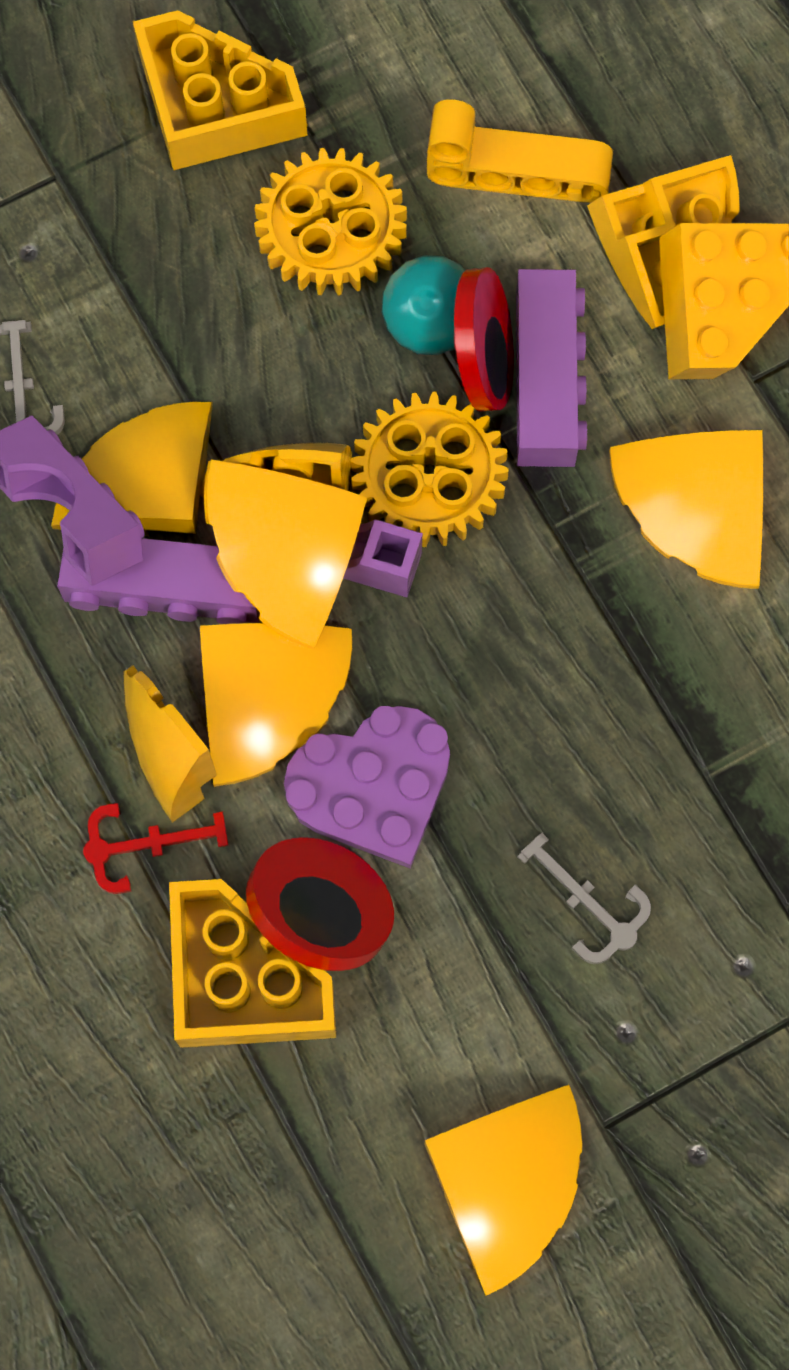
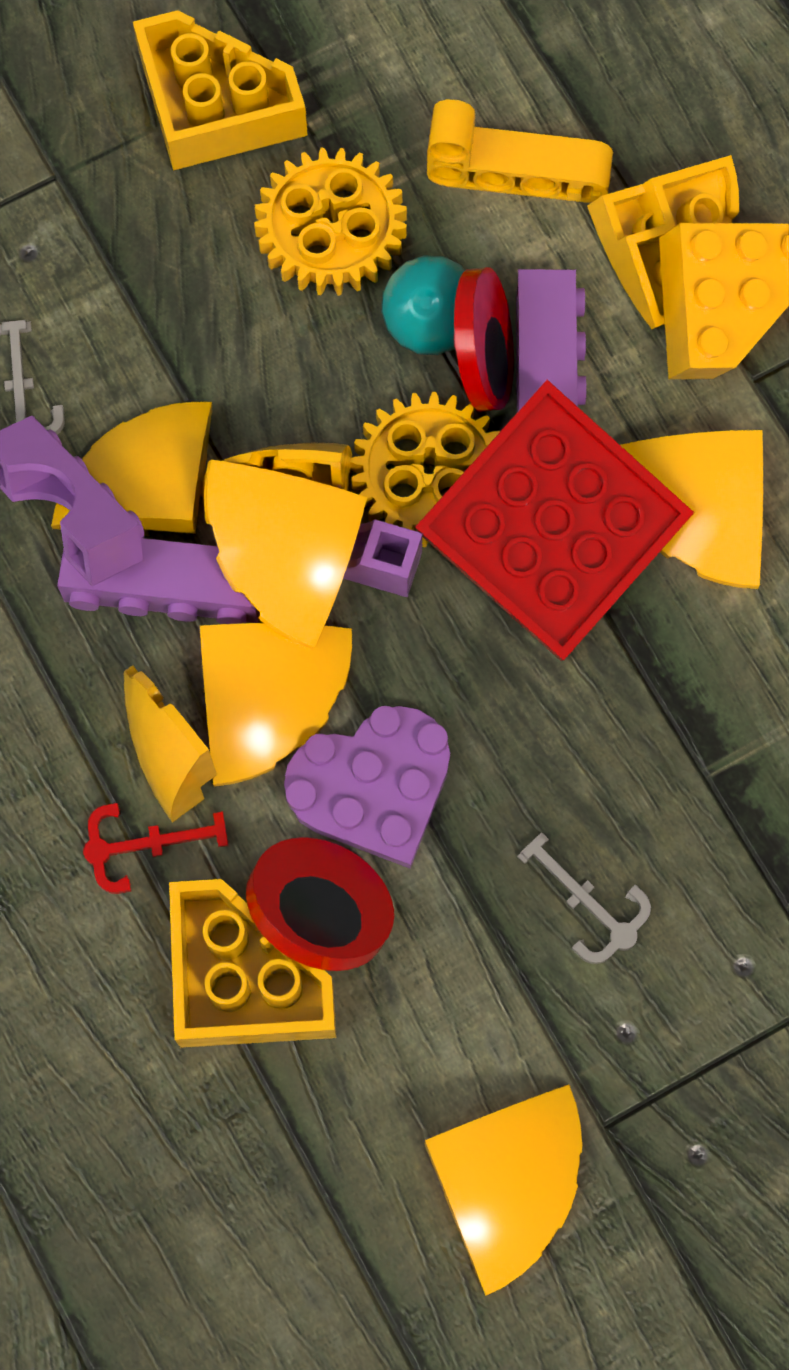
none -> red plate [414,379,695,661]

